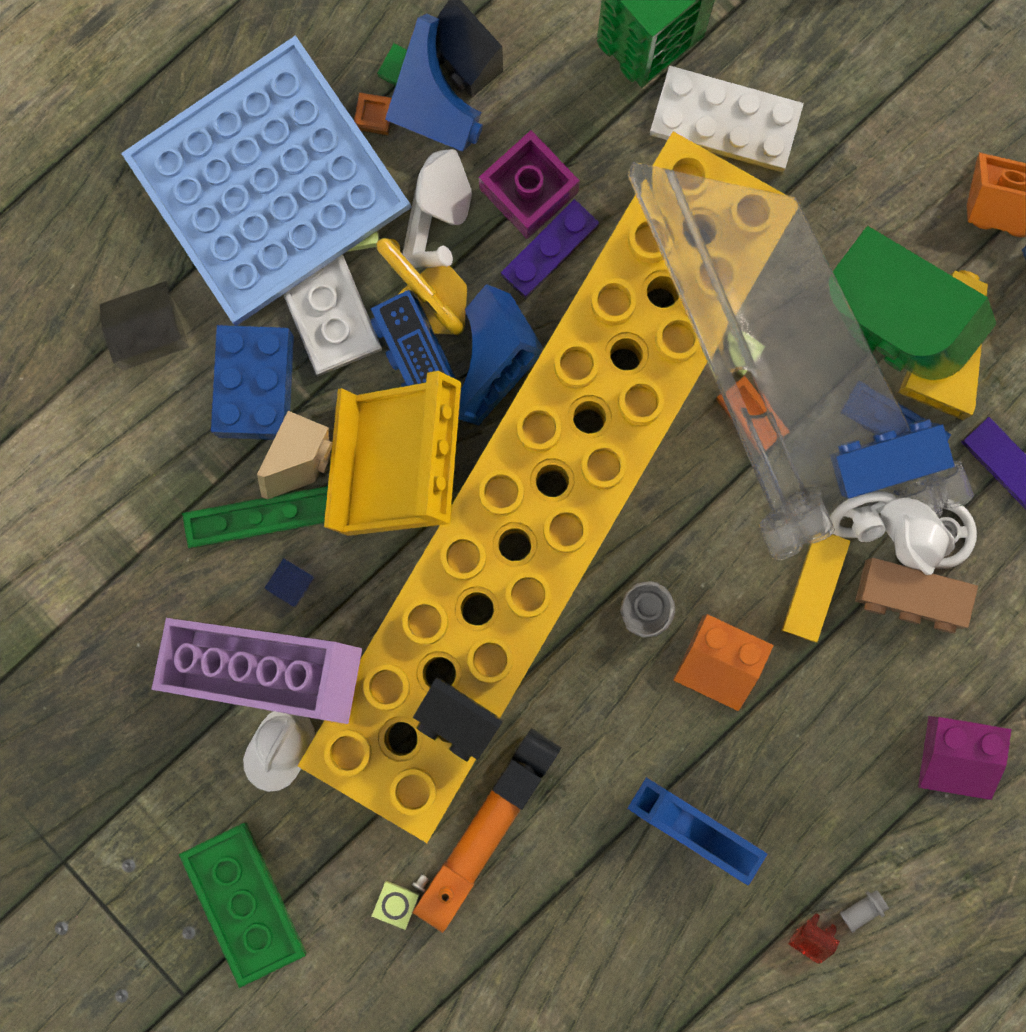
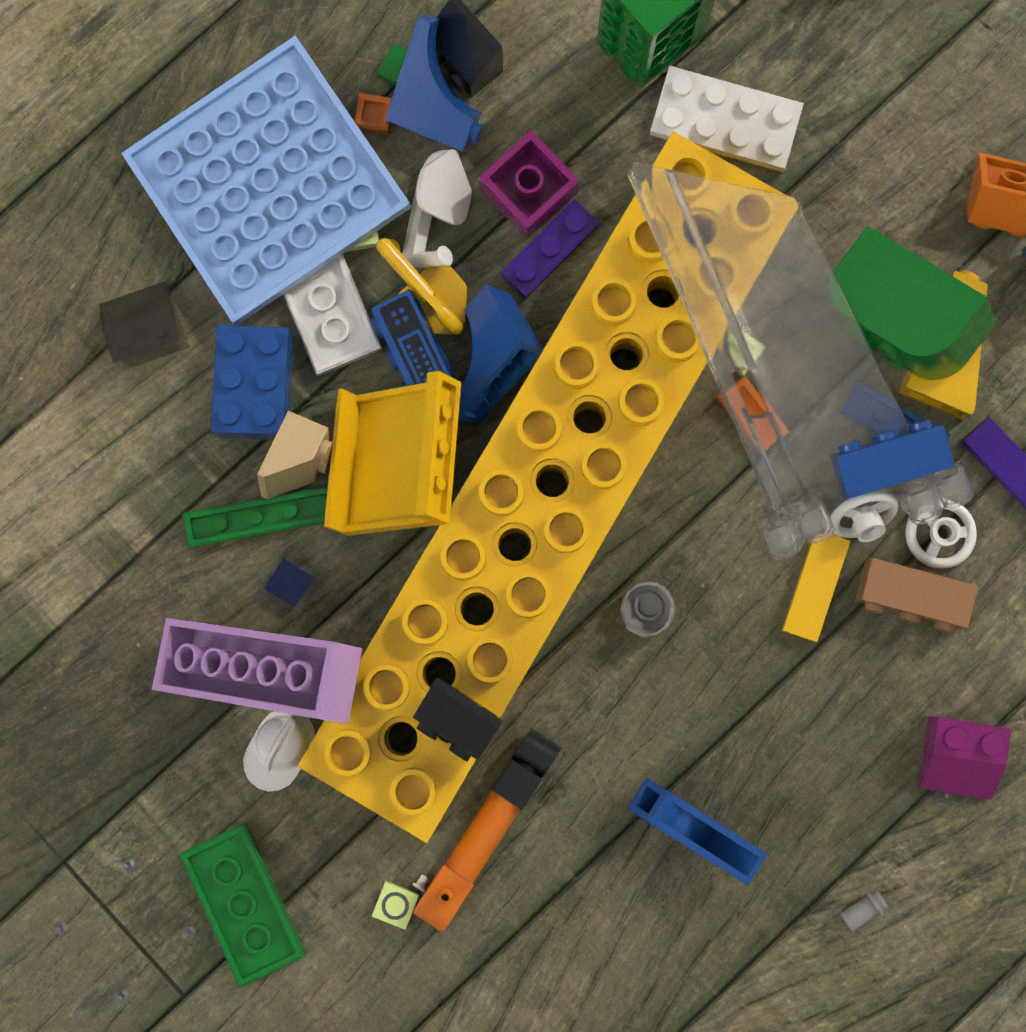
orange slope [673,614,774,711] -> none
clear red tile [788,913,840,964] -> none
white piece [881,498,955,575] -> none

